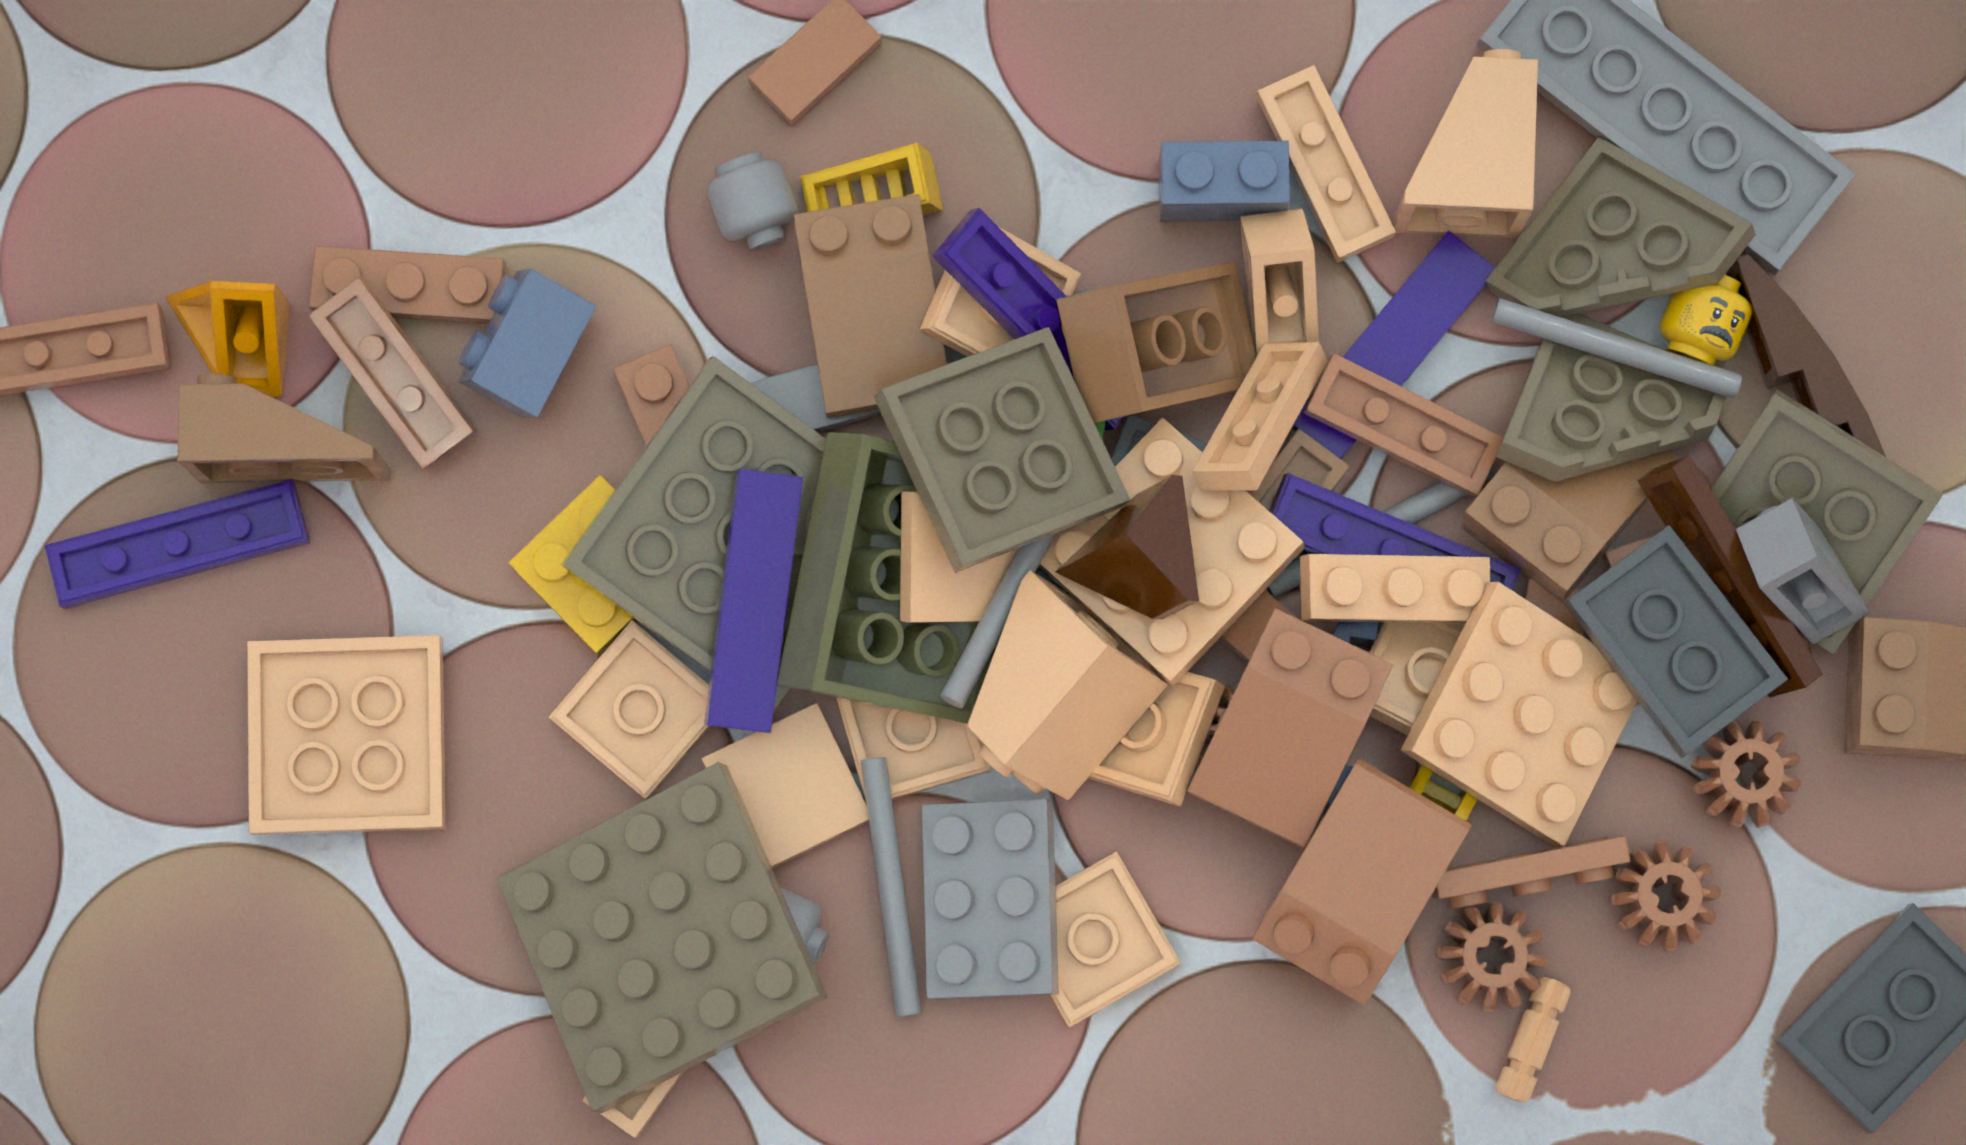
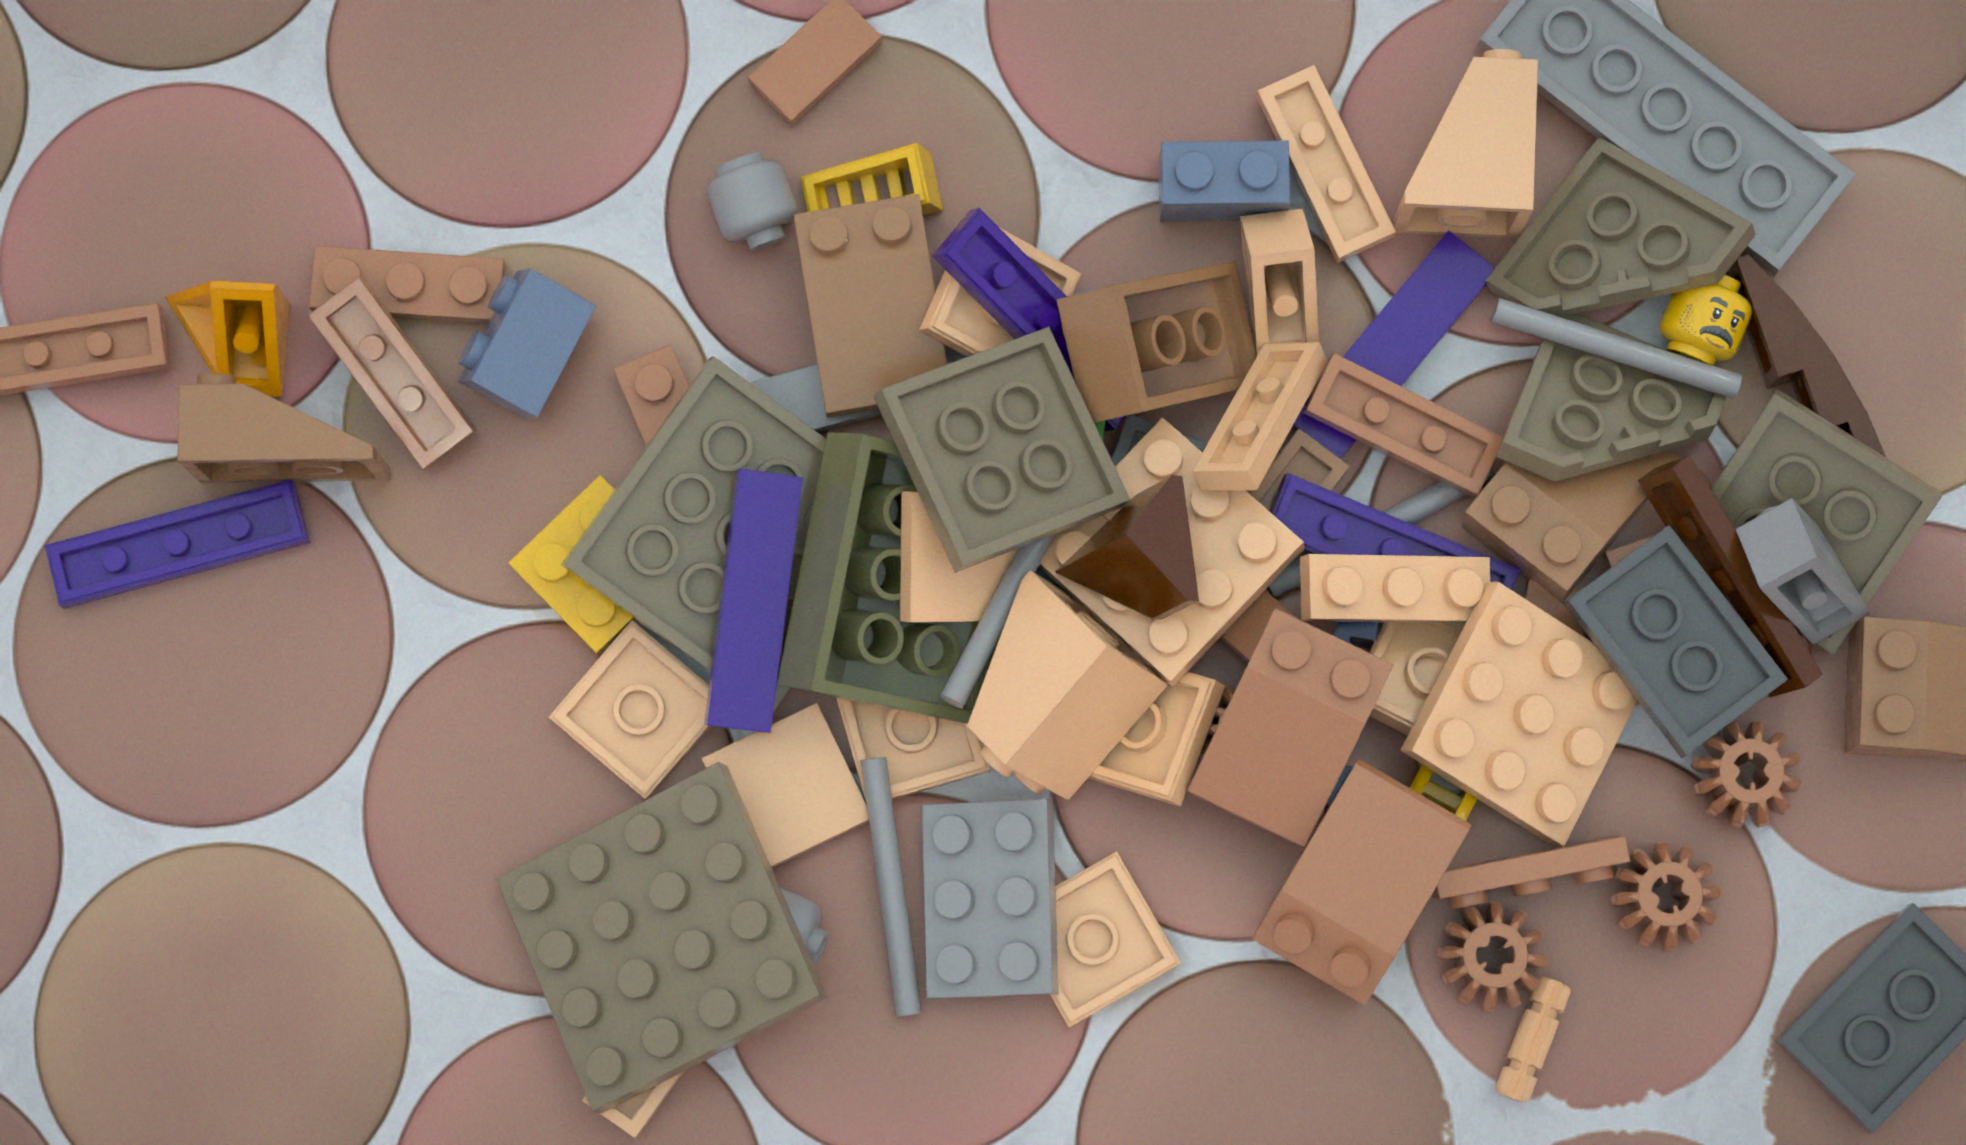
light nougat plate [247,635,446,835] -> none

